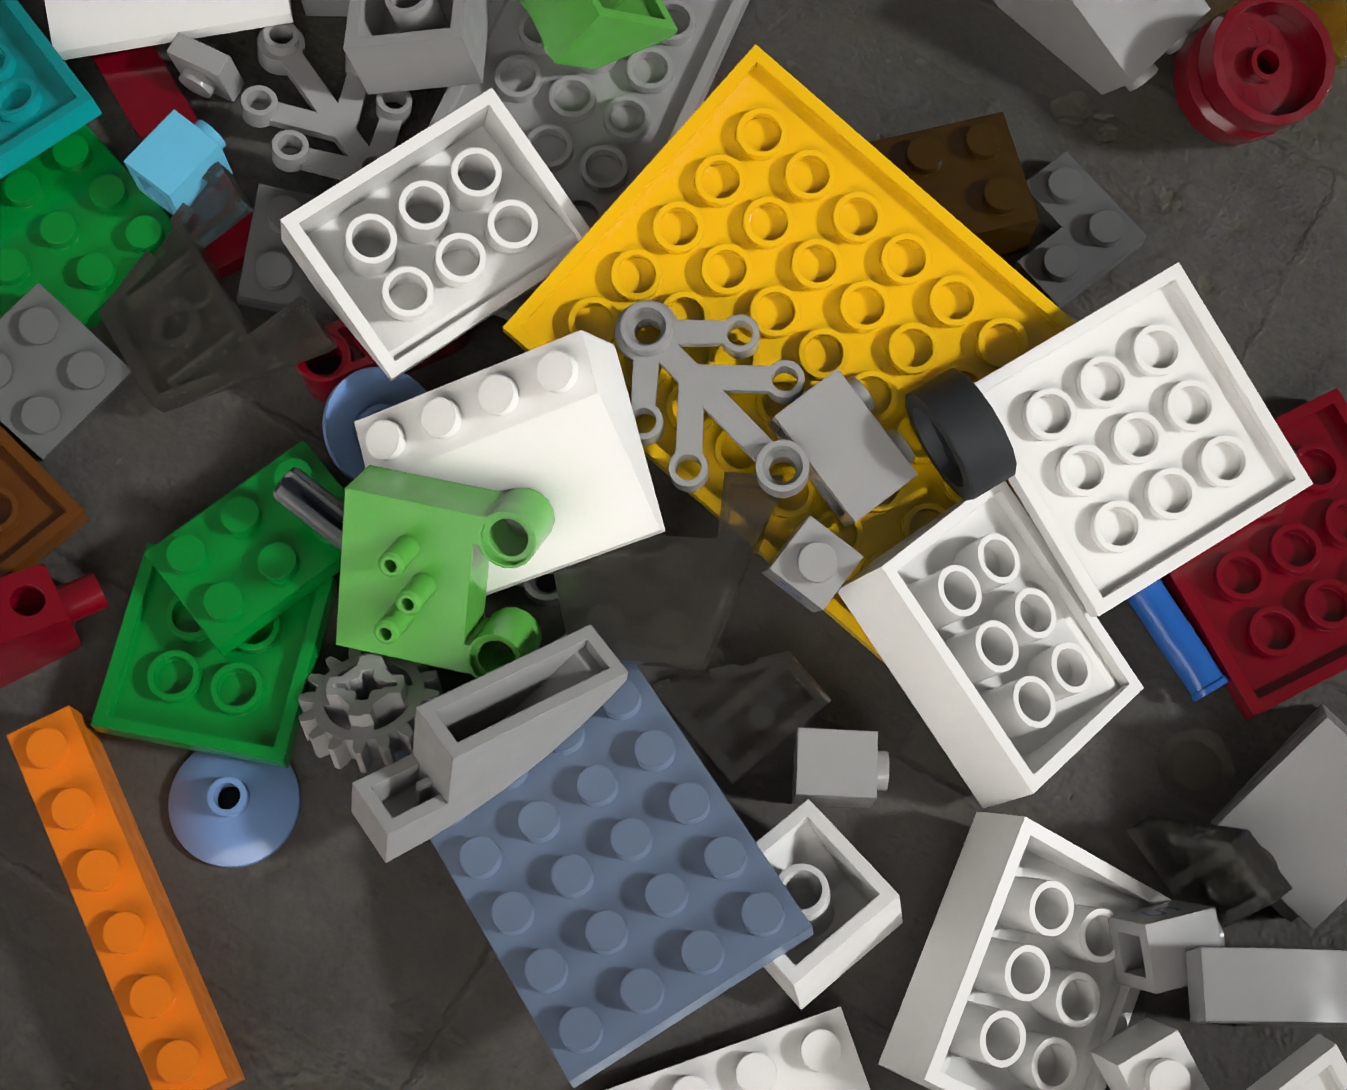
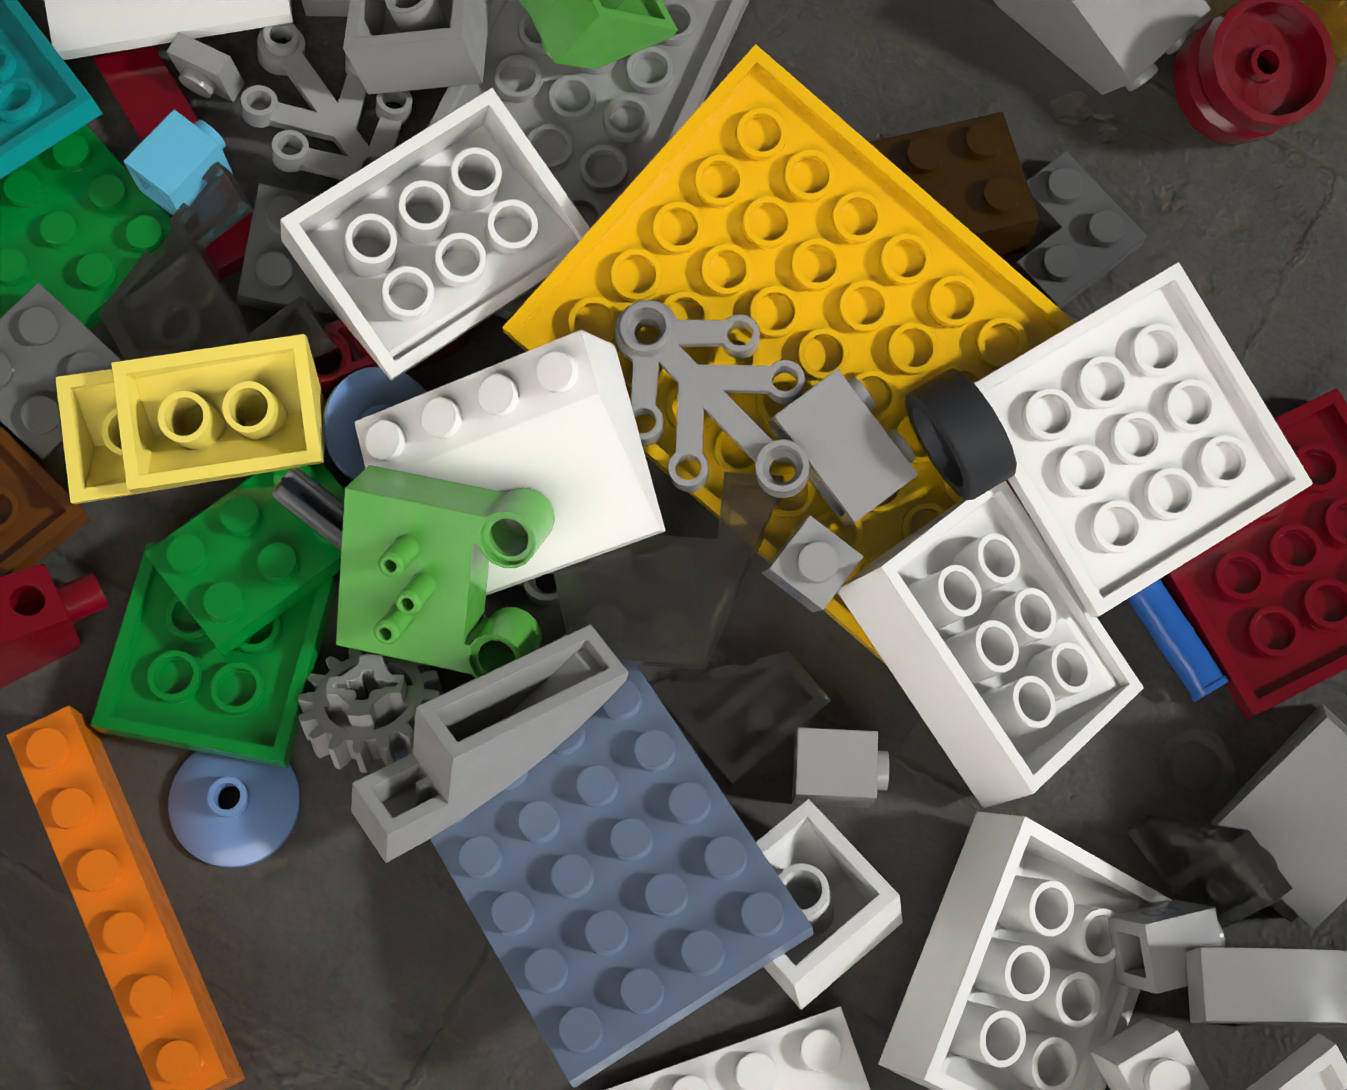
none -> light yellow slope [55,334,326,504]

